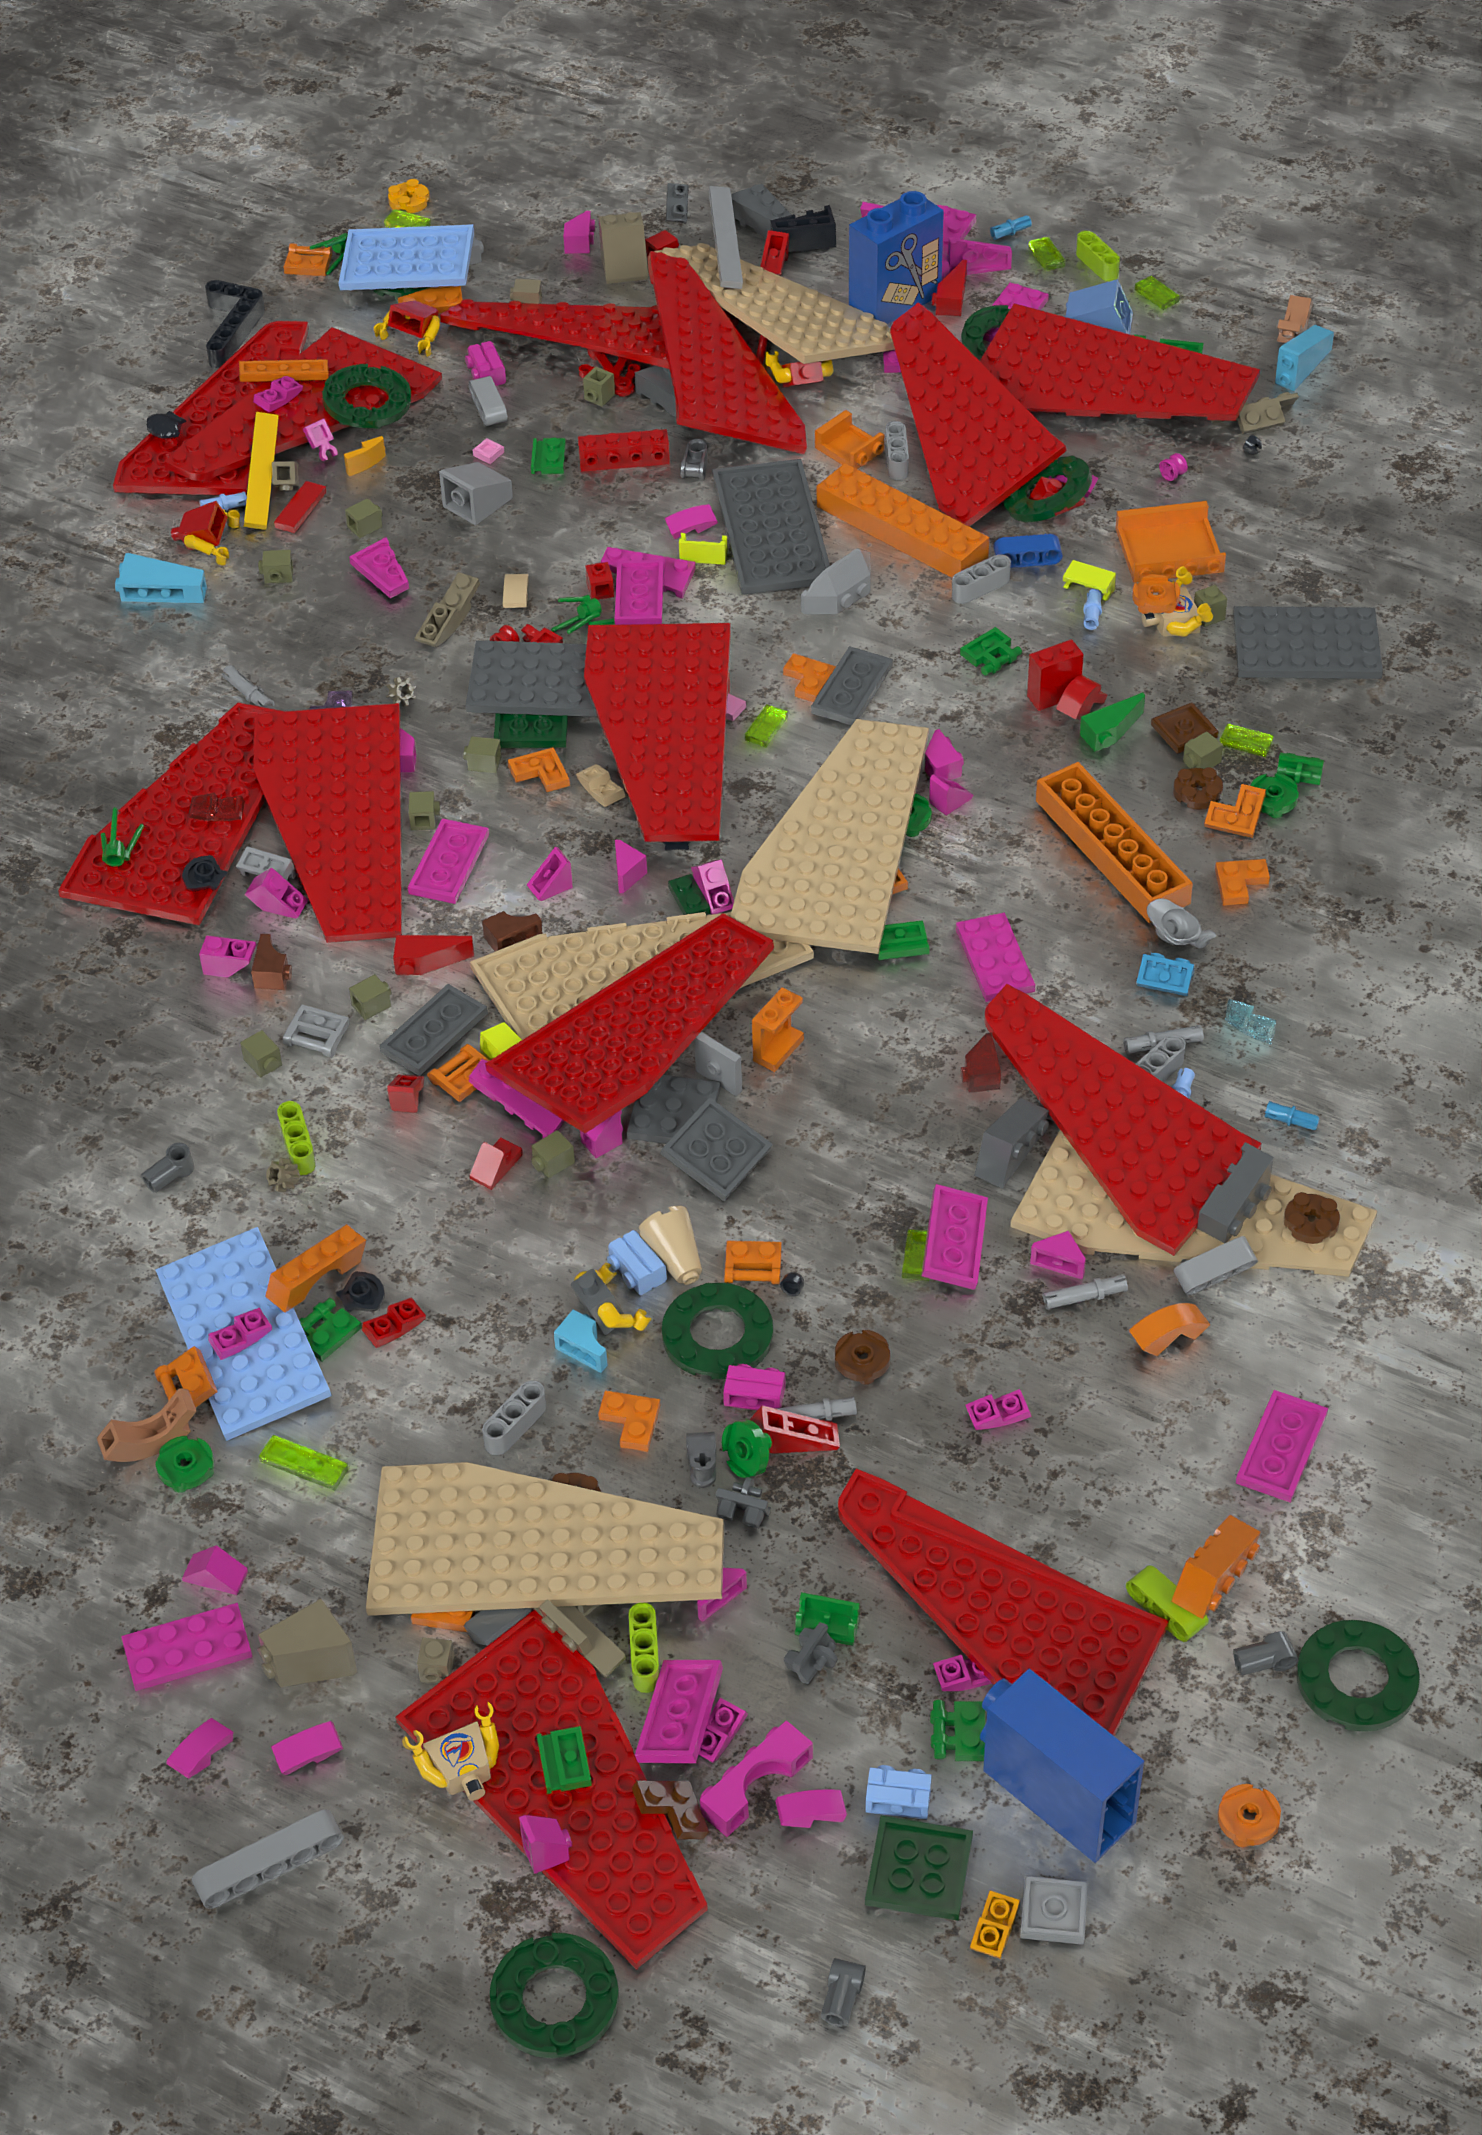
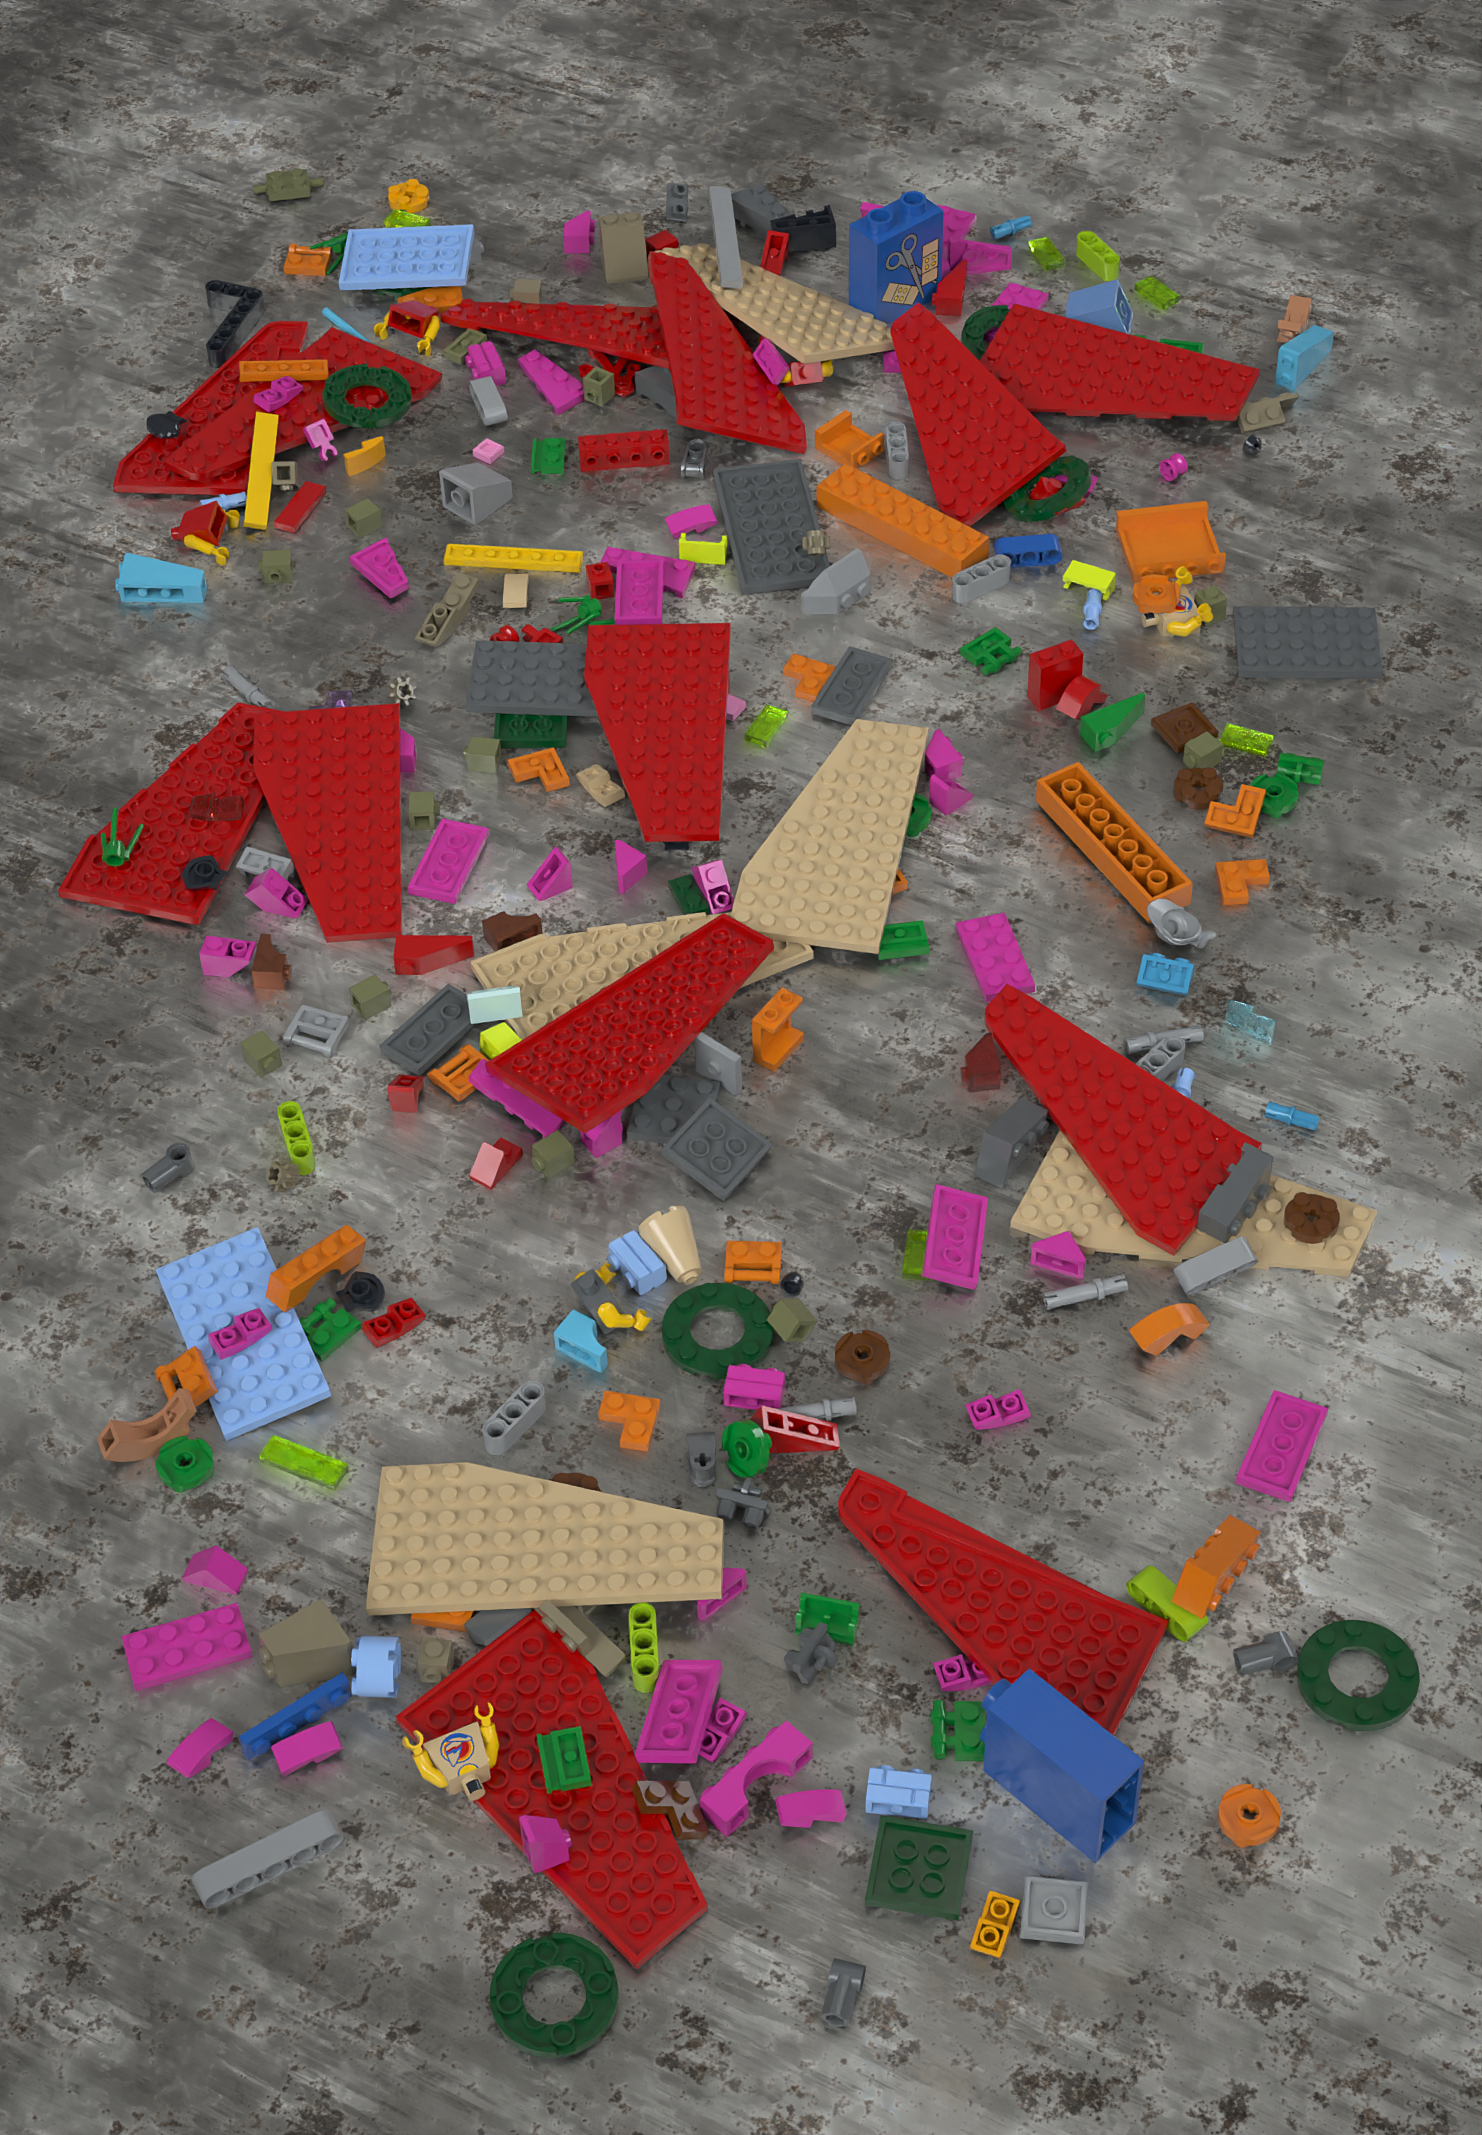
none -> blue plate [238,1672,352,1760]
none -> olive plate [253,168,324,201]
none -> medium azure bar [322,307,373,344]
none -> light blue brick [351,1636,401,1698]
none -> olive plate [444,328,487,365]
none -> yellow tile [444,544,584,573]
none -> light aqua slope [466,985,523,1024]
none -> dark pink wing [518,350,585,415]
none -> dark pink plate [753,338,790,385]
none -> olive brick [767,1299,818,1342]
none -> dark tan gear [802,530,830,556]

